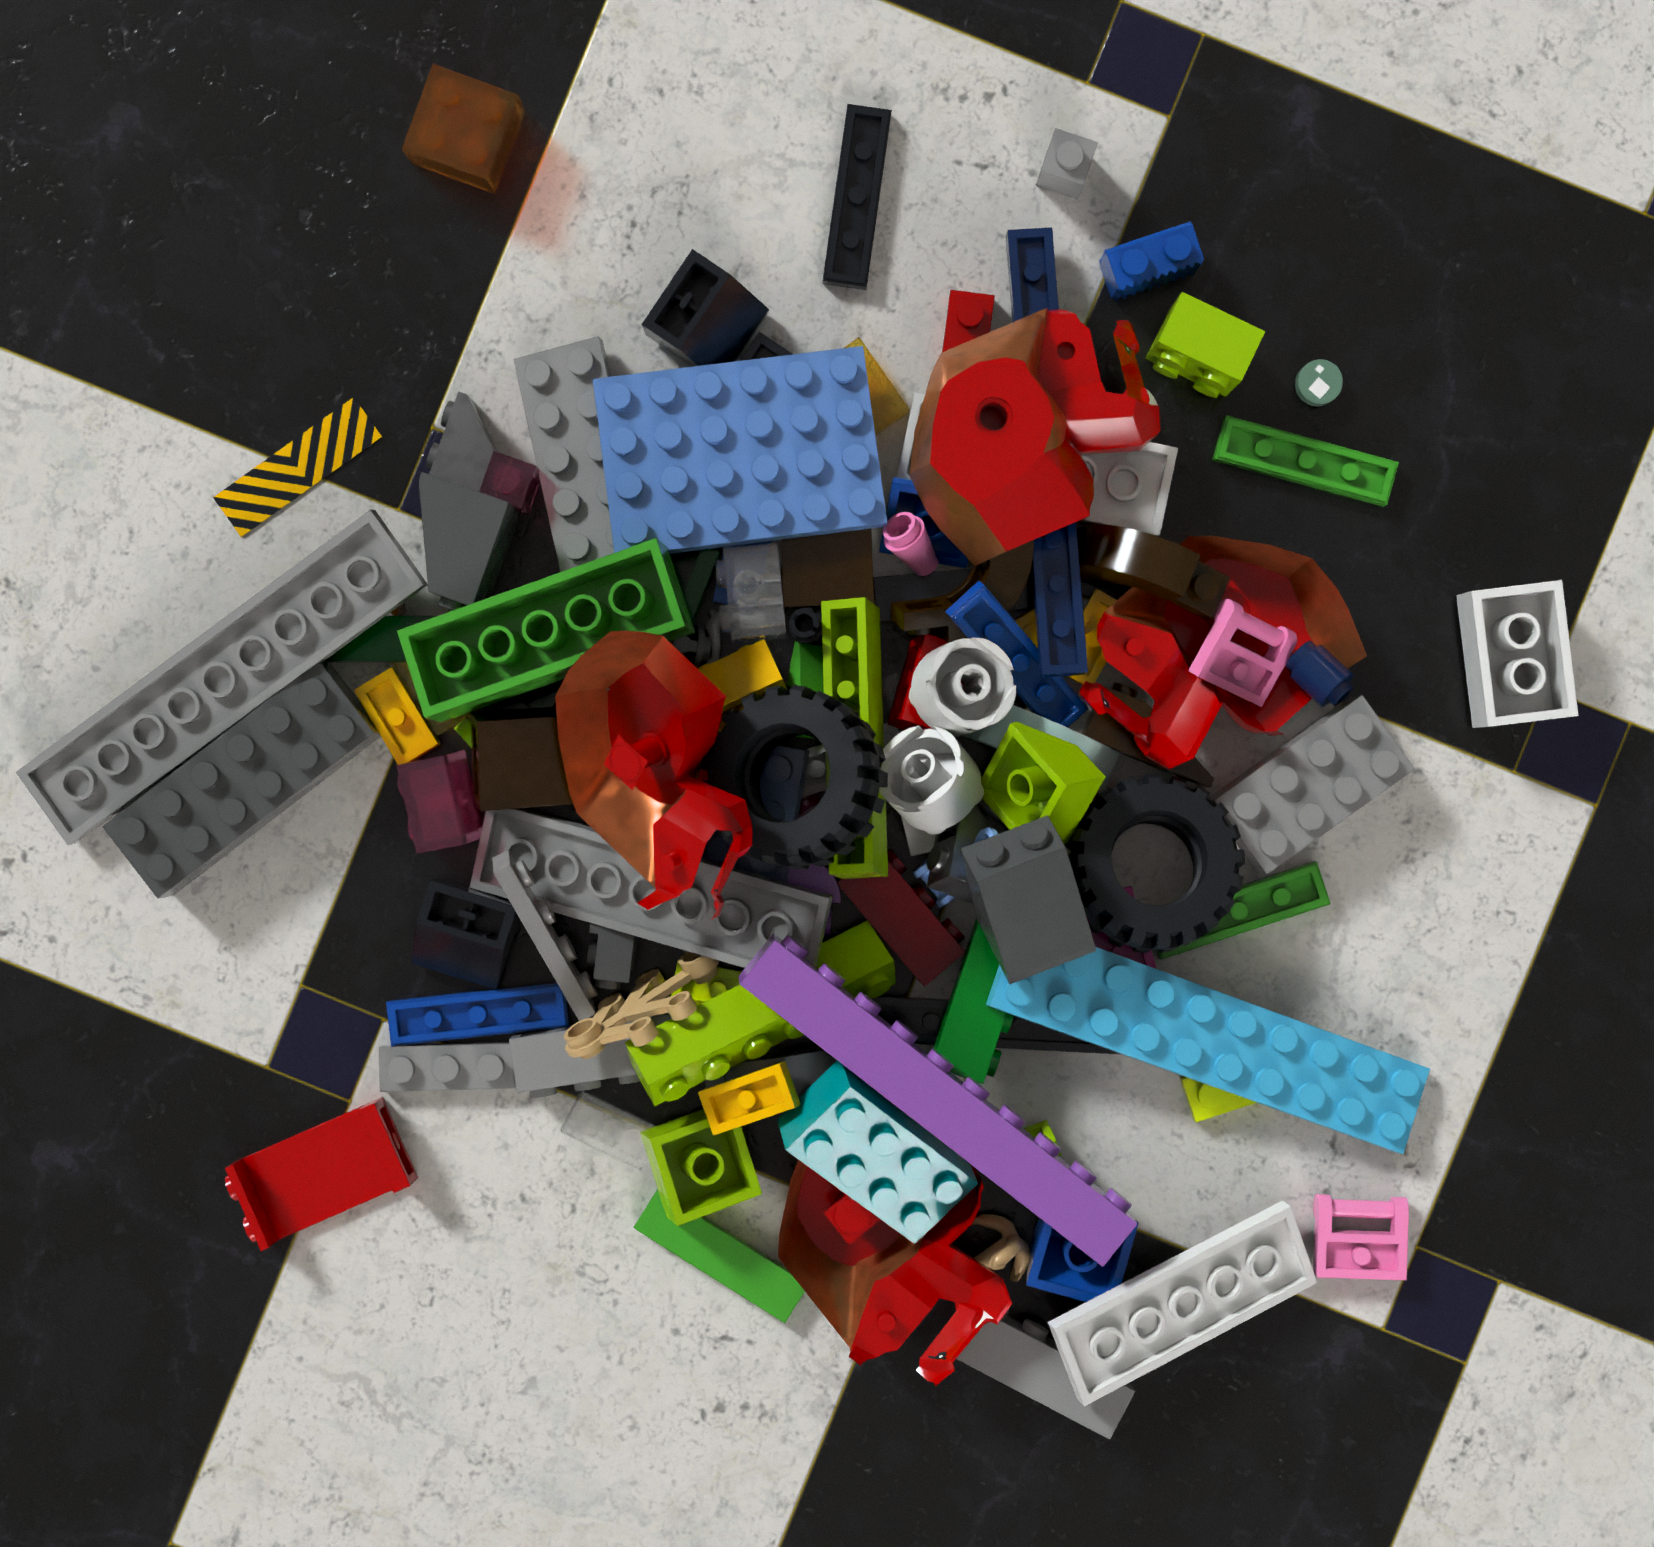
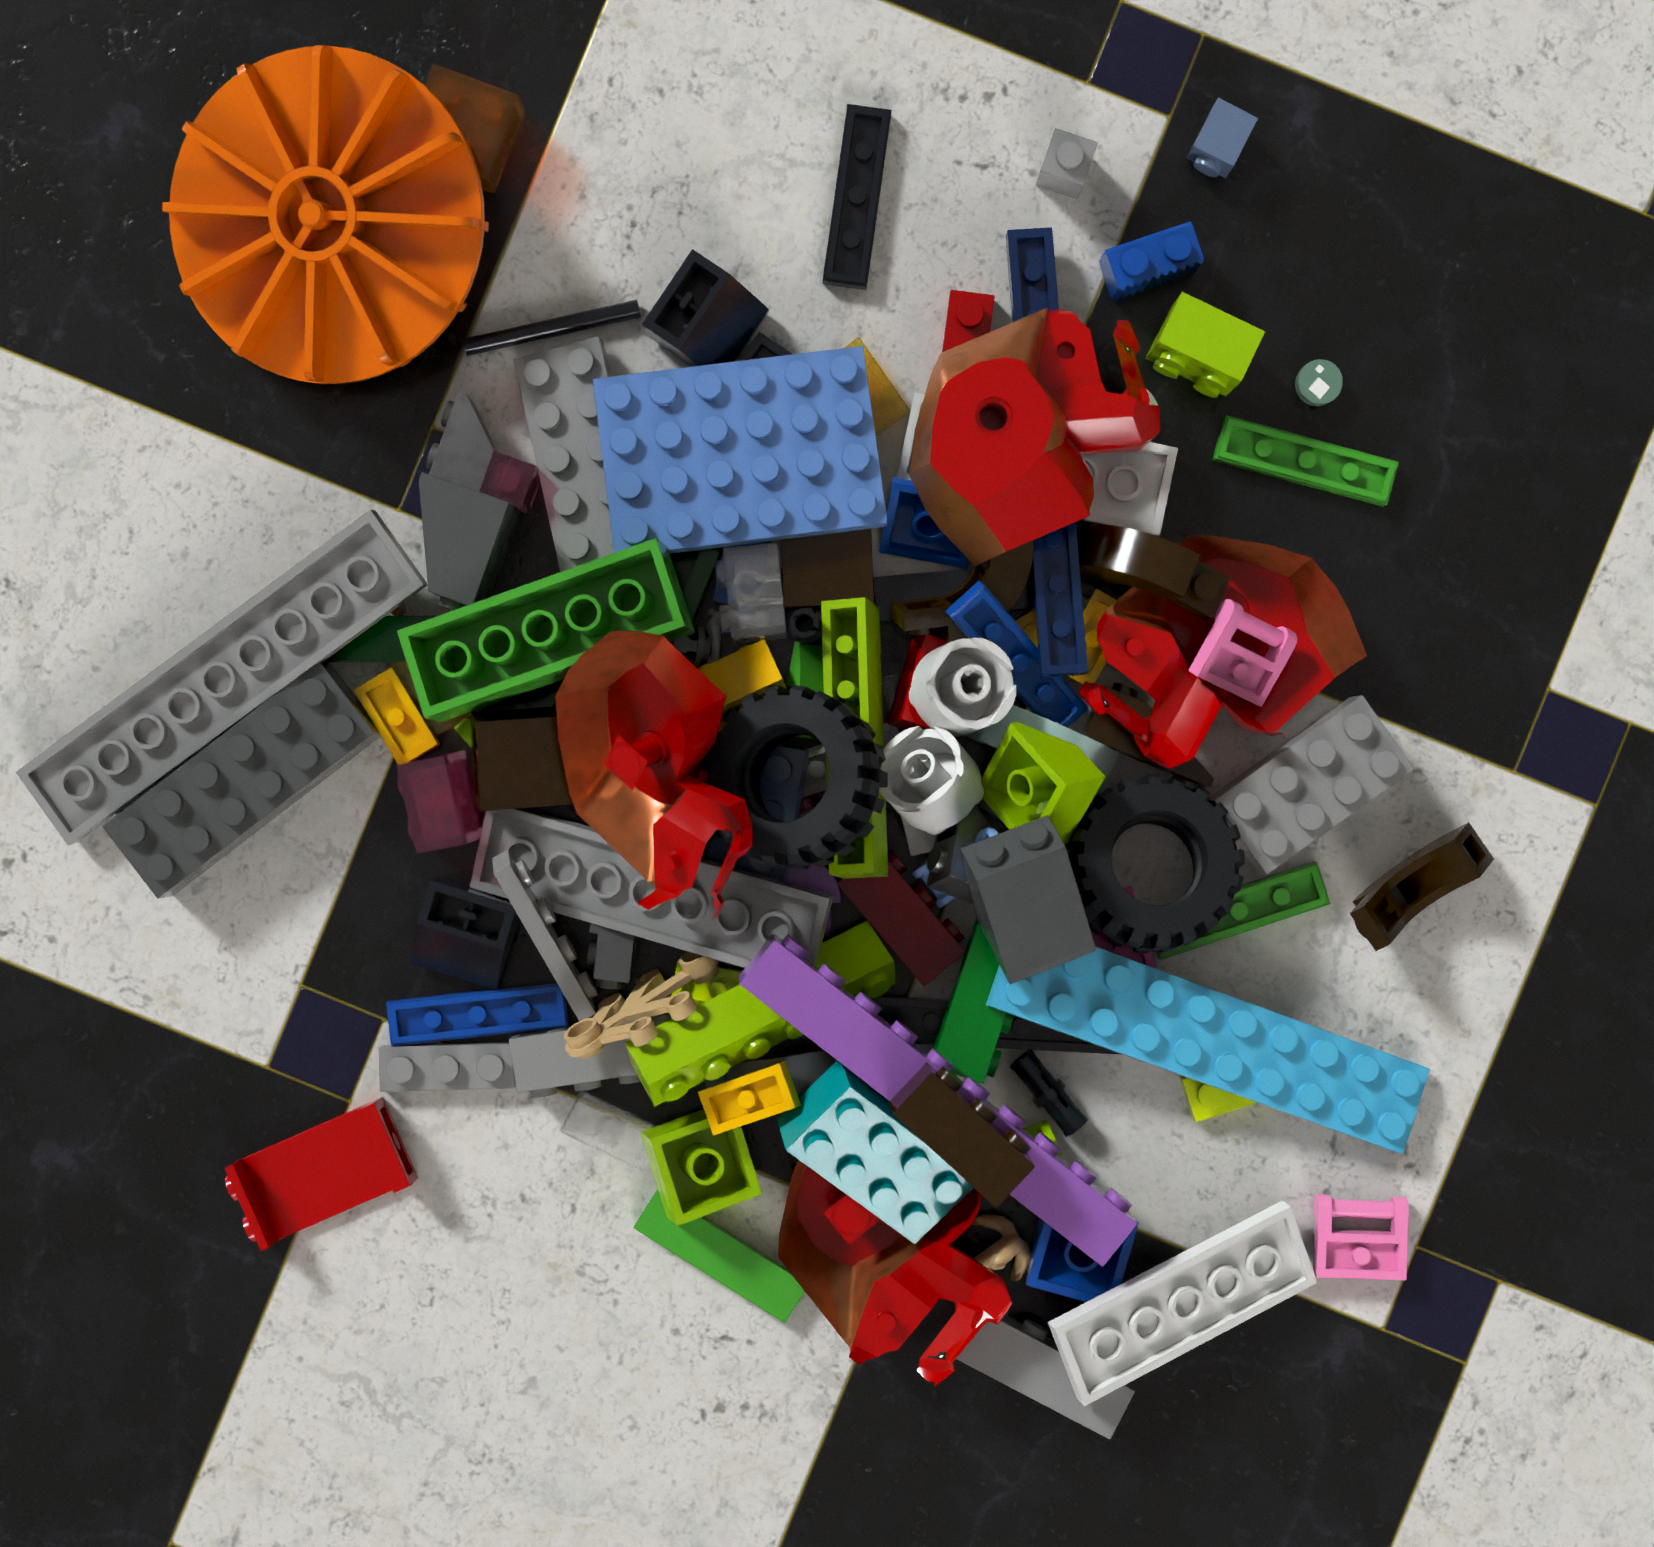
sticker [213,397,382,537] -> none
bright pink cone [883,512,939,576] -> none
dark blue brick [1285,641,1354,707] -> none
white brick [1456,580,1579,728] -> none
none -> orange piece [162,45,489,384]
none -> black bar [463,299,641,356]
none -> dark brown brick [889,1062,1035,1208]
none -> black pin [1010,1050,1088,1137]
none -> sand blue brick [1186,98,1258,178]
none -> dark brown arch [1350,822,1494,951]

